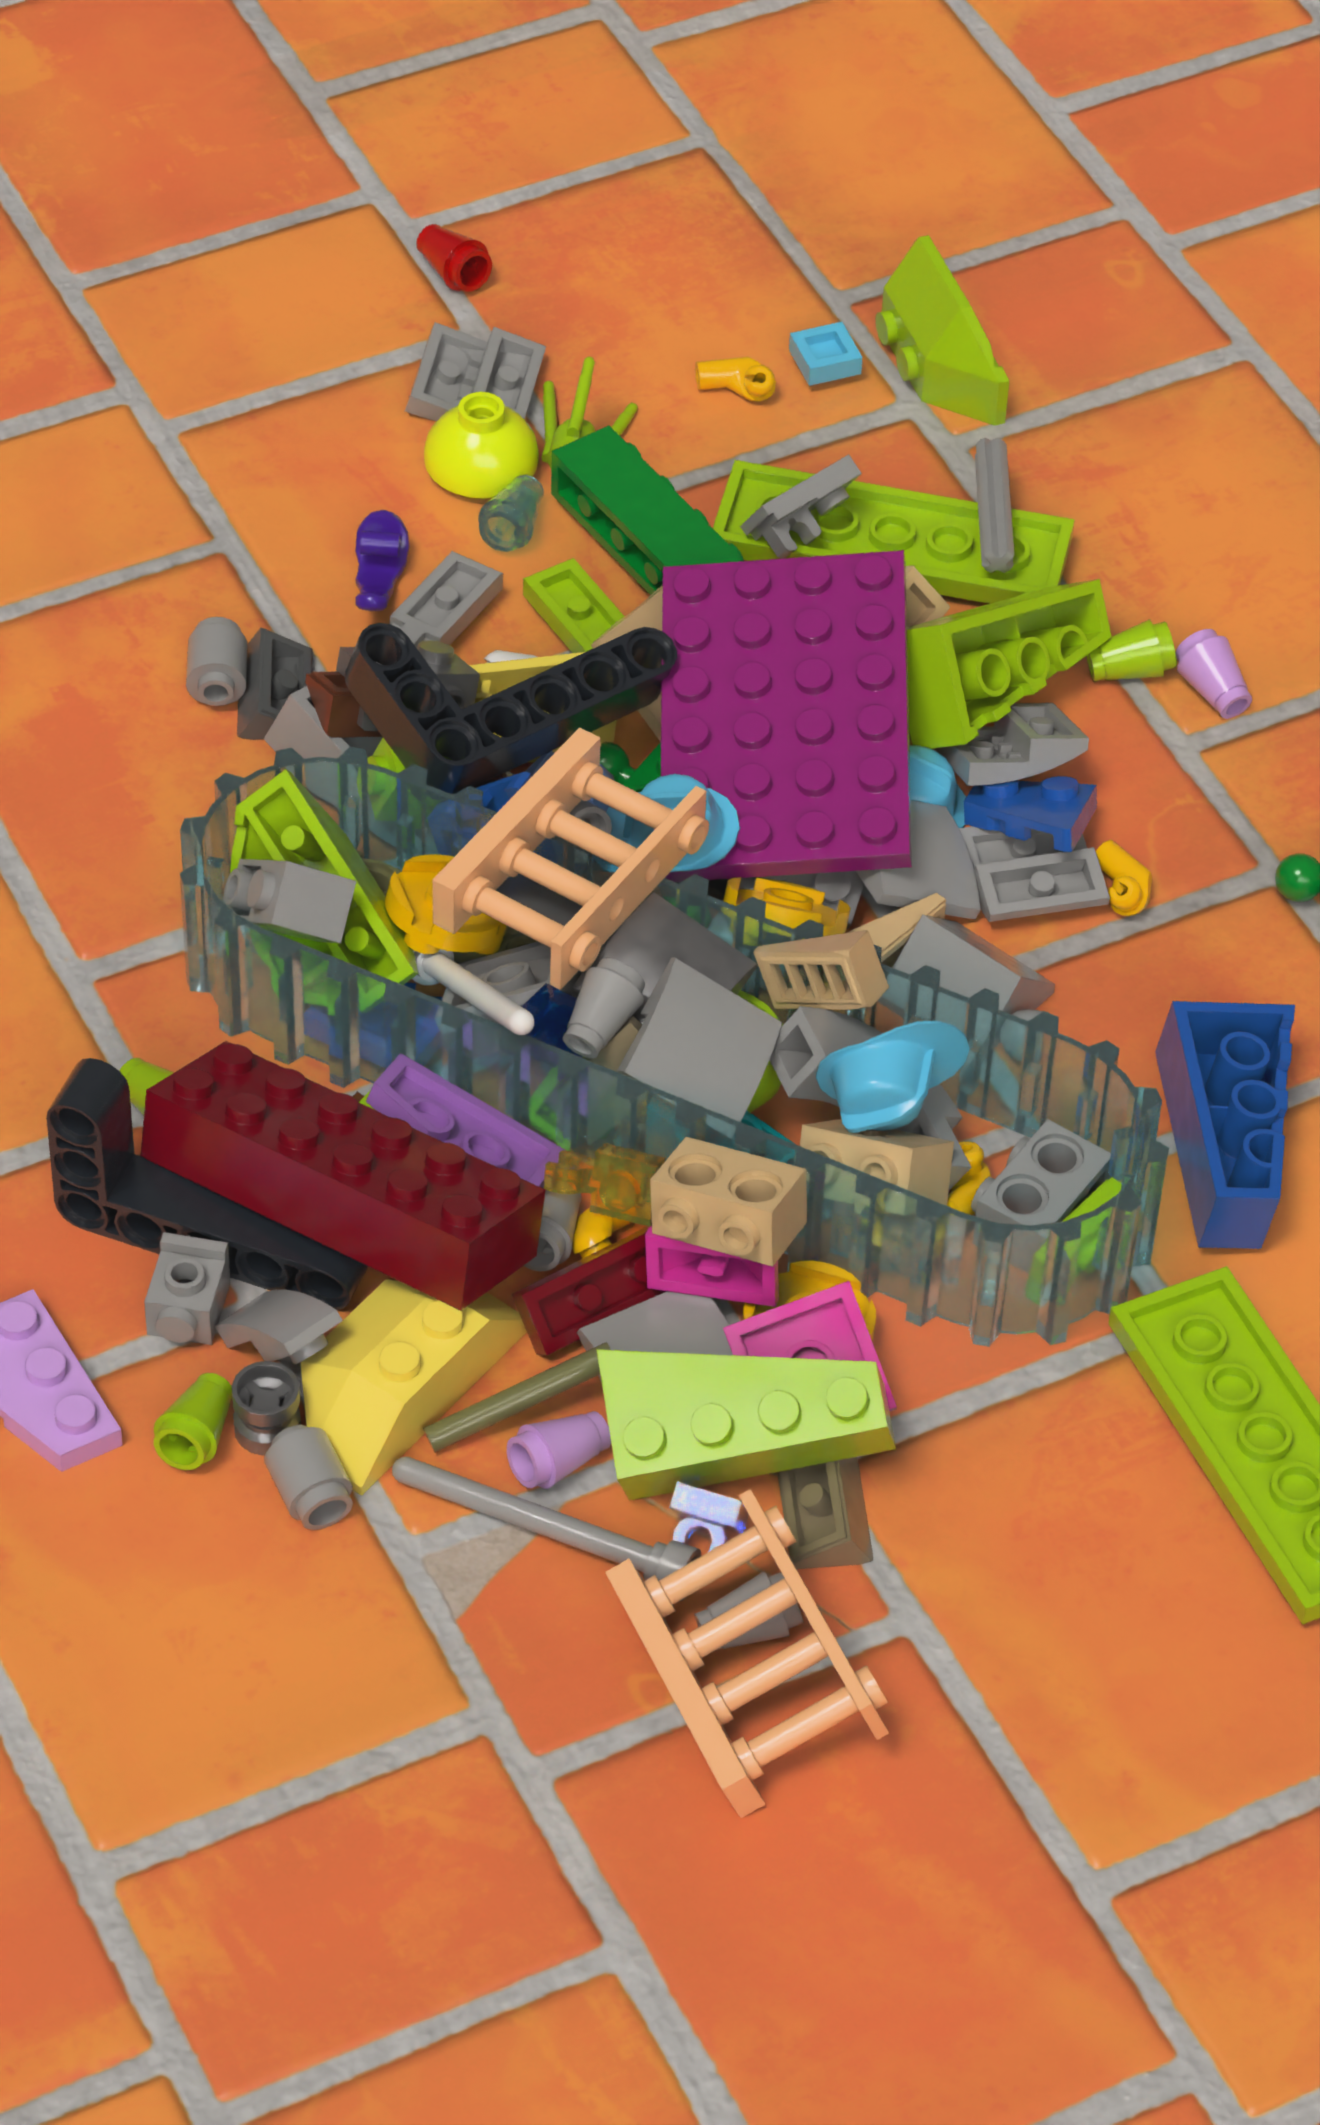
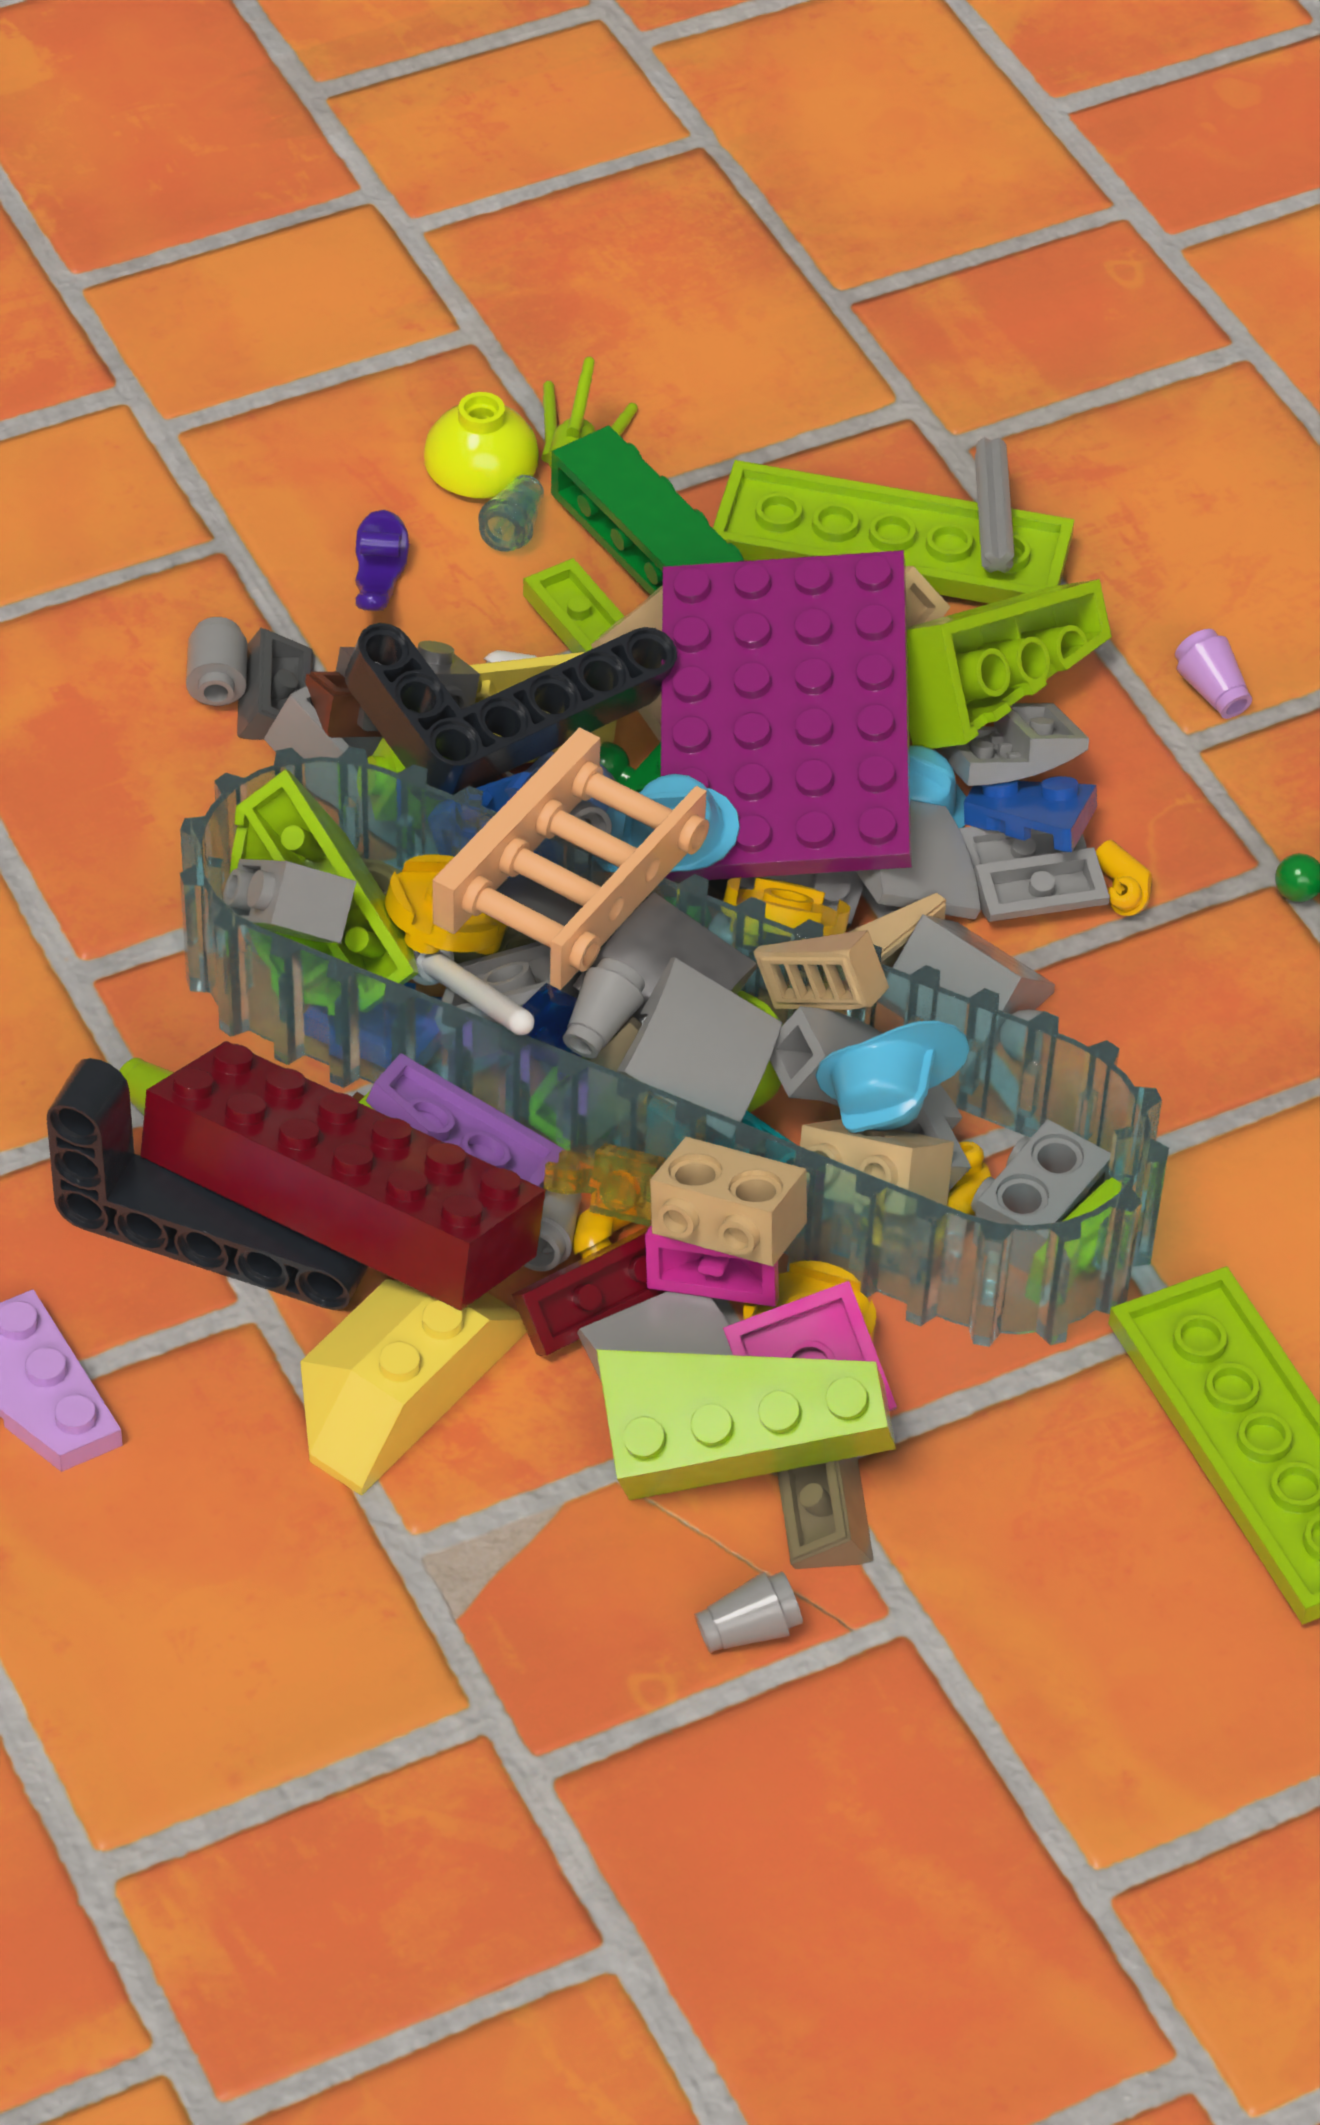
light grey brick [144,1232,230,1345] -> none
lime cone [153,1373,232,1470] -> none
light grey slope [214,1290,343,1364] -> none
flat silver wheel [232,1361,301,1456] -> none
light grey brick [264,1425,353,1530] -> none
light grey hinge [390,551,503,648] -> none
light grey piece [392,1457,701,1601] -> none
light grey slope [405,322,546,421] -> none
red cone [416,224,492,292] -> none
olive bar [423,1342,611,1453] -> none
lavender cone [506,1411,611,1489] -> none
light nougat fence [605,1489,889,1818] -> none
clear blue tile [669,1482,749,1552] -> none
yellow arm [695,357,776,402] -> none
light grey plate [740,454,862,559] -> none
medium azure plate [789,322,863,386] -> none
lime wedge [876,235,1009,426] -> none
lime cone [1086,619,1177,682] -> none
blue wedge [1155,1001,1295,1249] -> none

